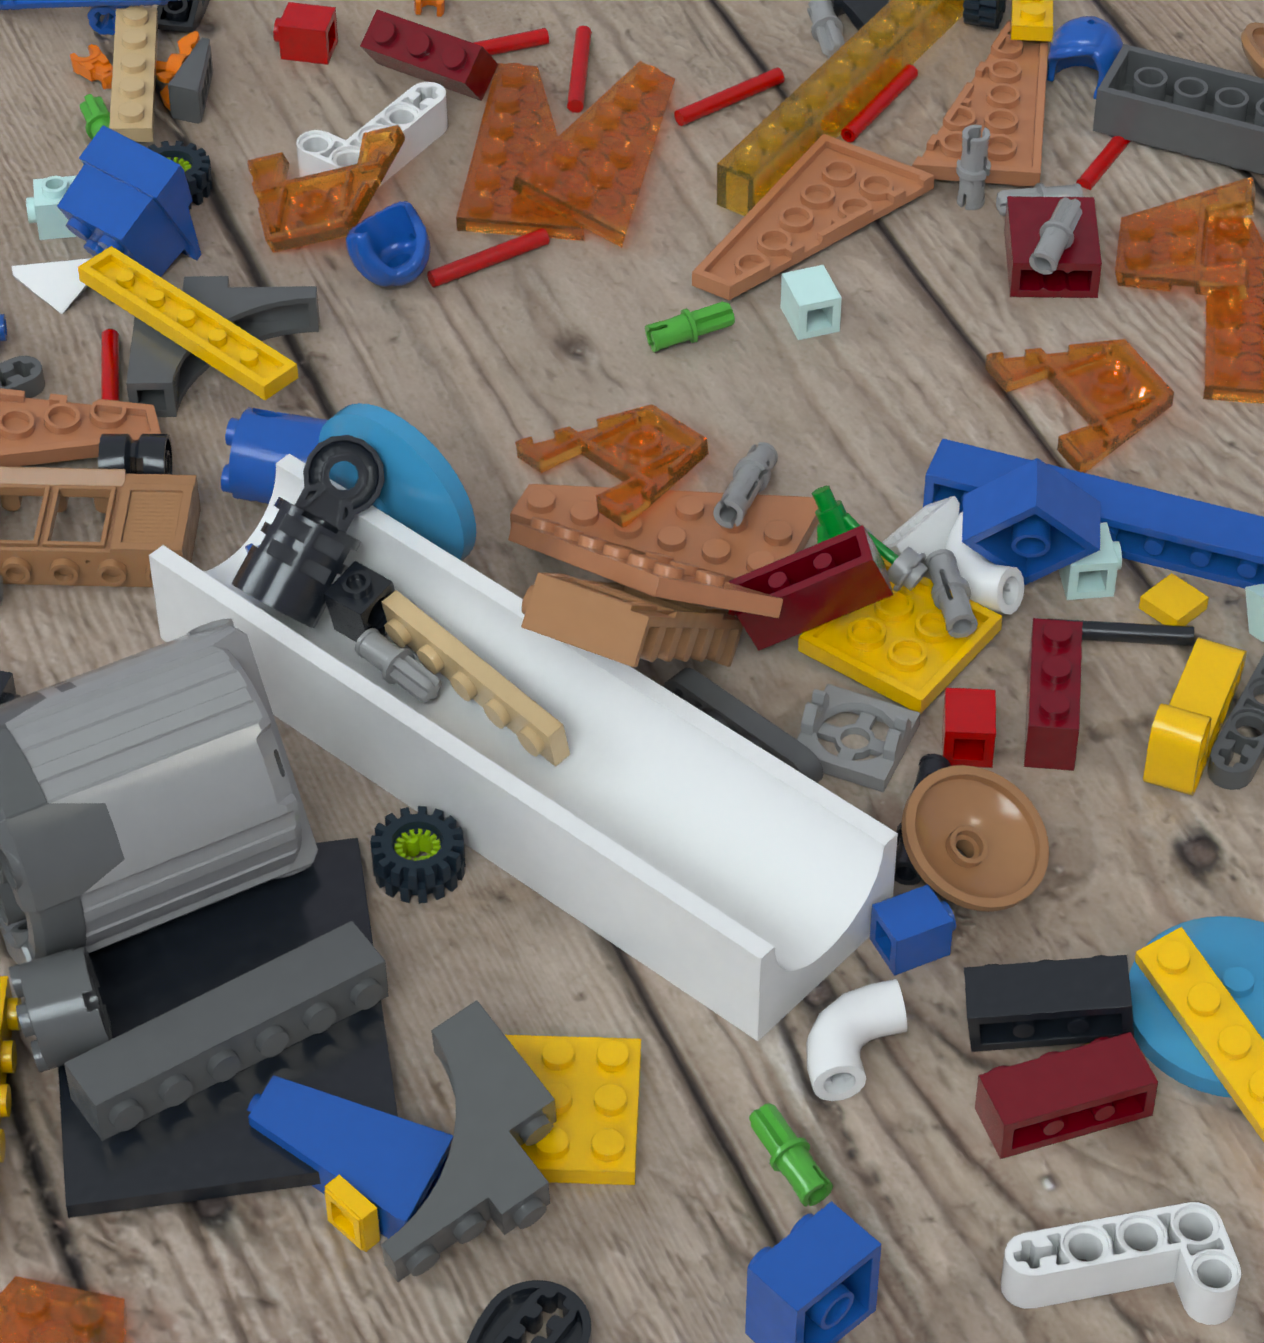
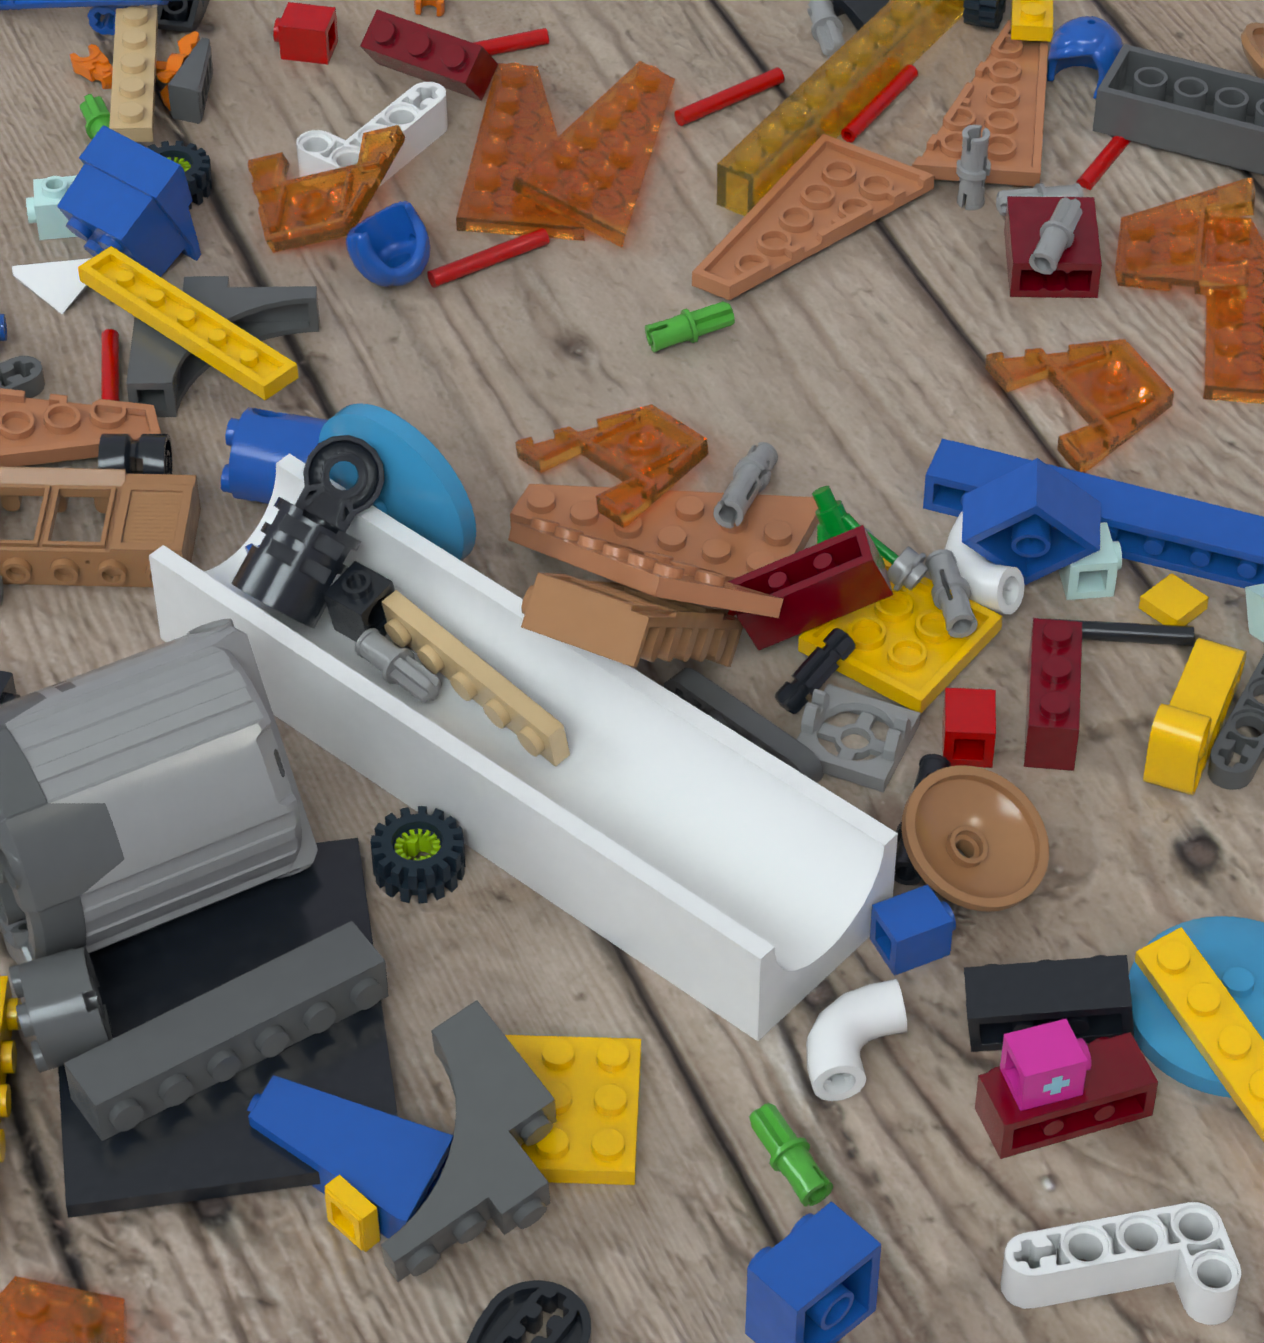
red bar [567,25,592,113] -> none
light aqua brick [780,265,842,340] -> none
white slope [882,496,960,566] -> none
none -> black axle [775,628,856,714]
none -> dark pink brick [1000,1019,1091,1111]

